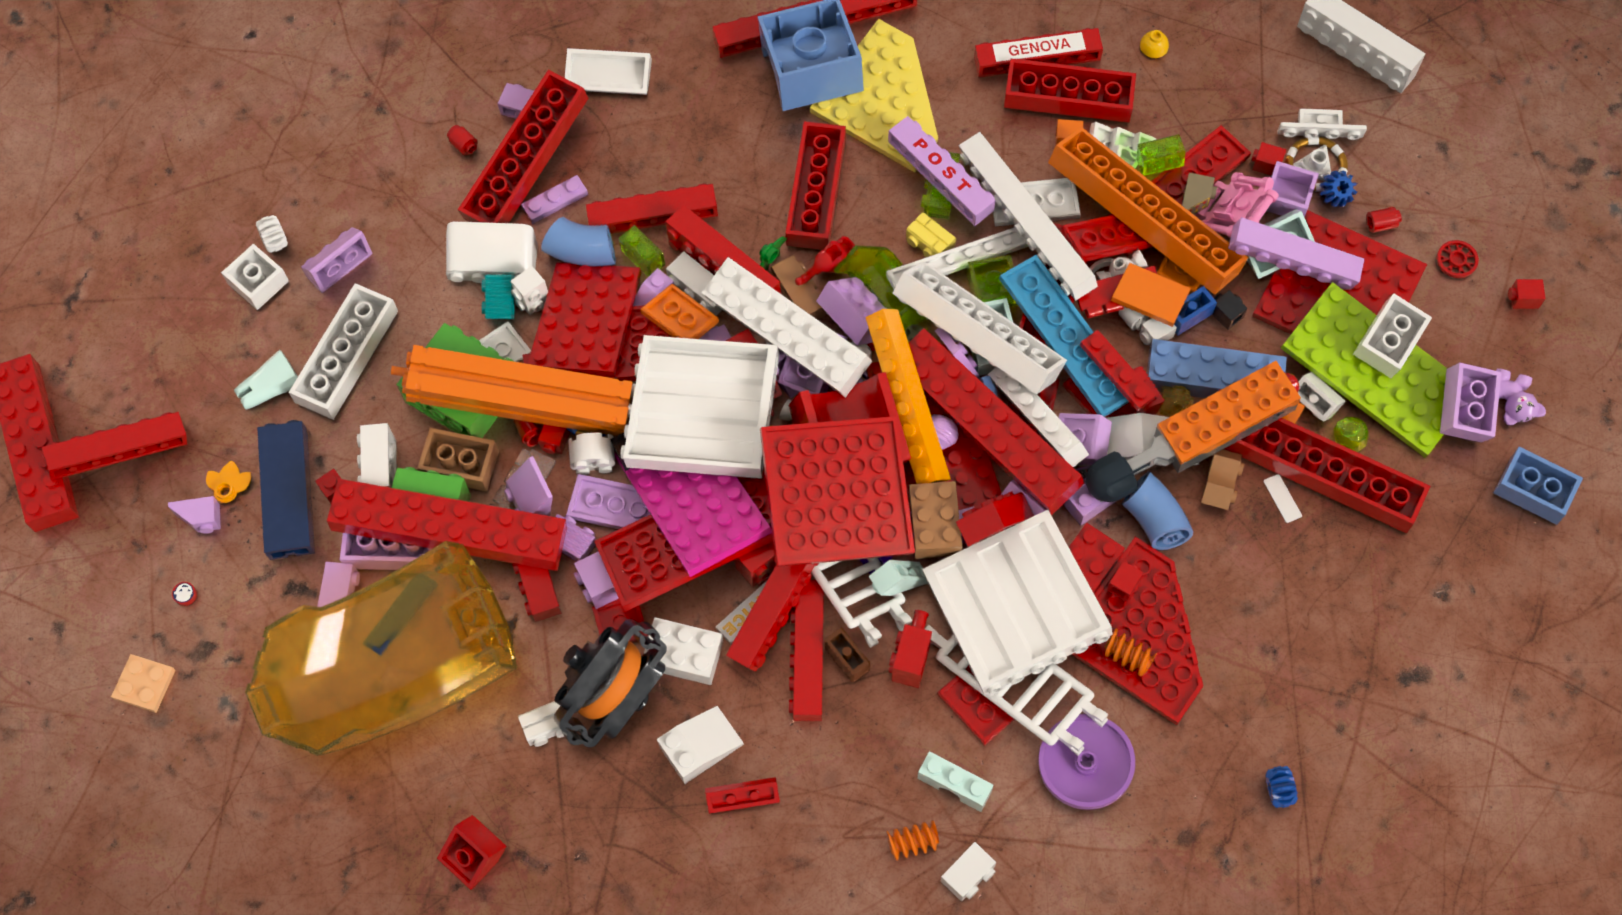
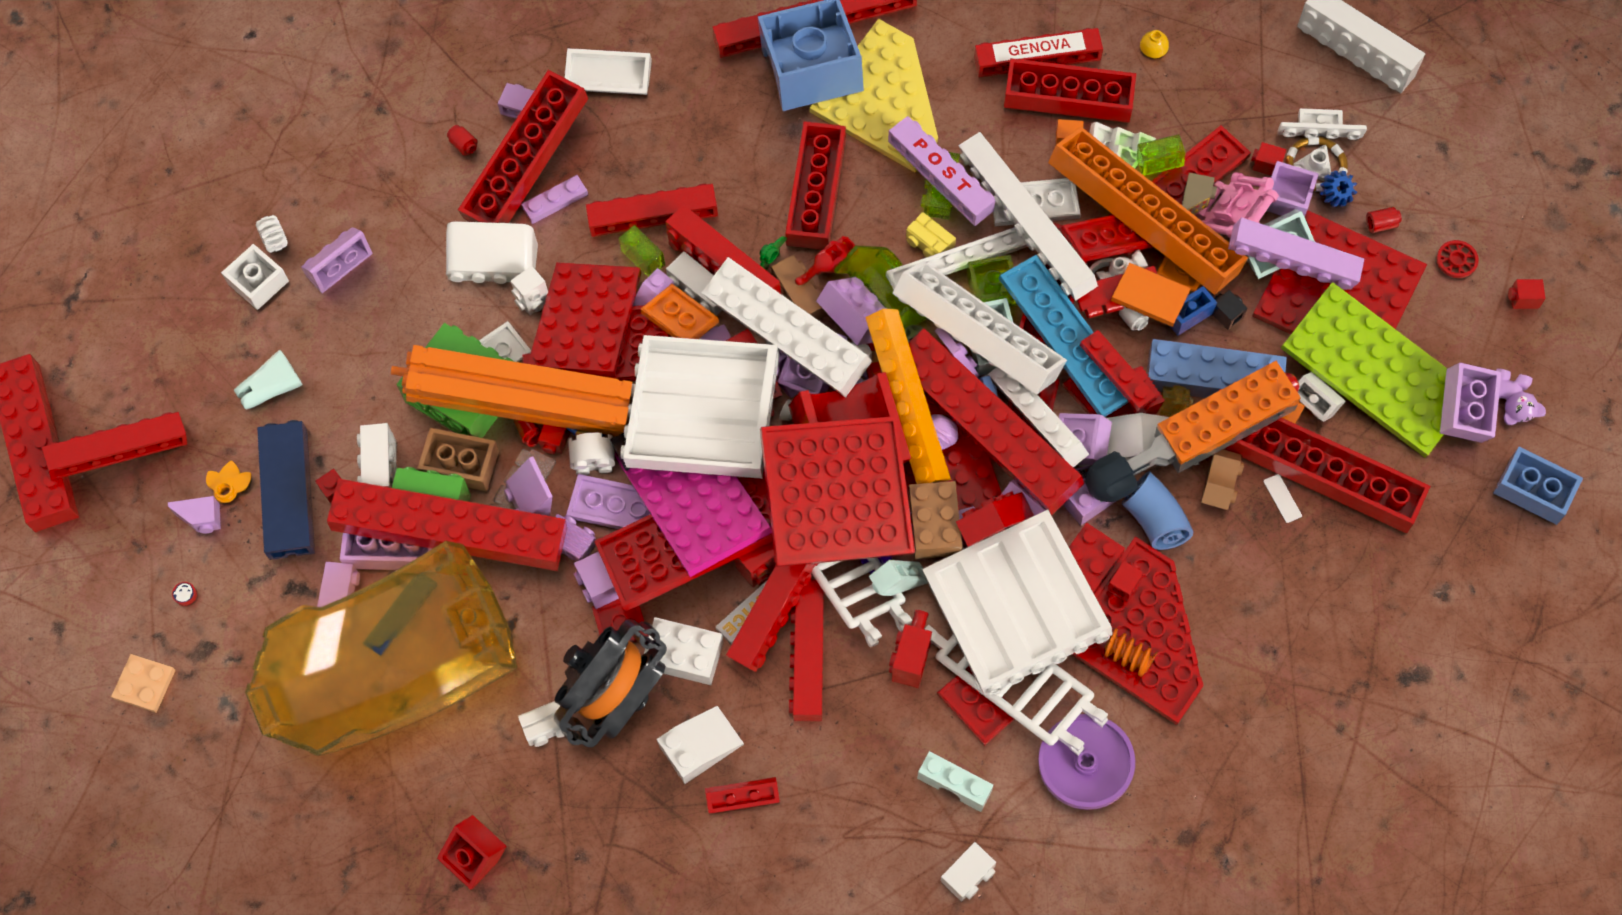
white brick [289,283,398,420] -> none
teal brick [482,275,515,319] -> none
red brick [512,563,562,622] -> none
medium blue brick [541,217,616,266] -> none
reddish brown brick [825,627,871,683] -> none
orange piece [886,820,939,861] -> none
white brick [1139,318,1177,347] -> none
blue gear [1265,766,1298,808] -> none
clear neon green hair [1333,417,1369,452] -> none
white brick [1353,293,1432,378] -> none

